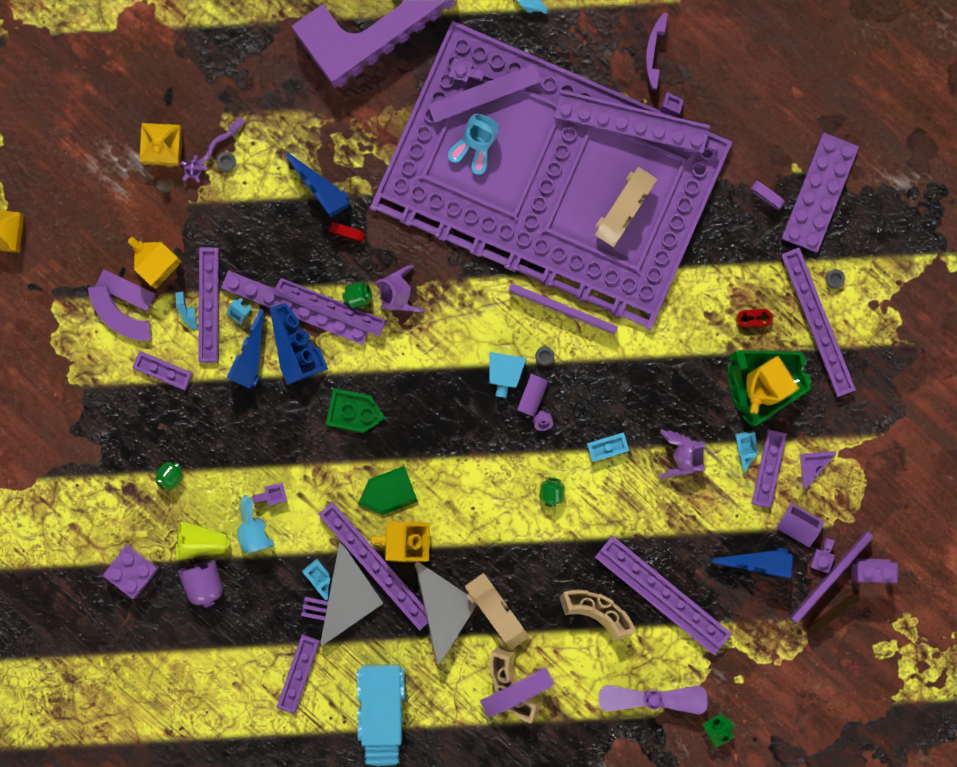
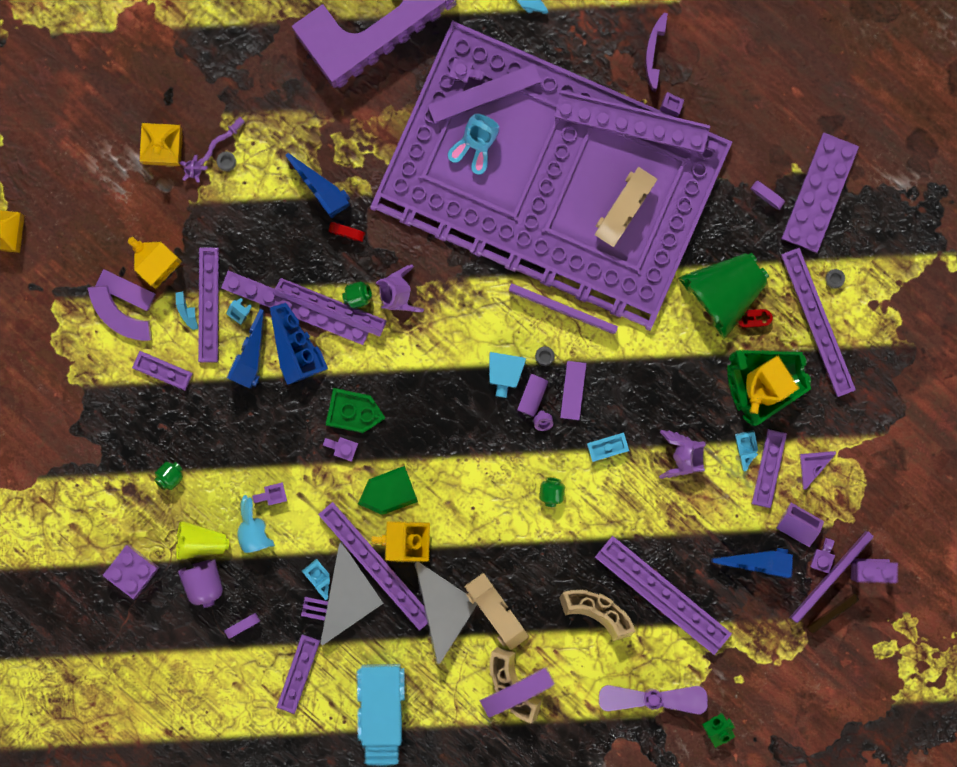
none -> medium lavender beam [224,613,260,639]
none -> medium lavender plate [323,437,358,462]
none -> medium lavender tile [560,361,586,420]
none -> green cone [678,253,769,339]

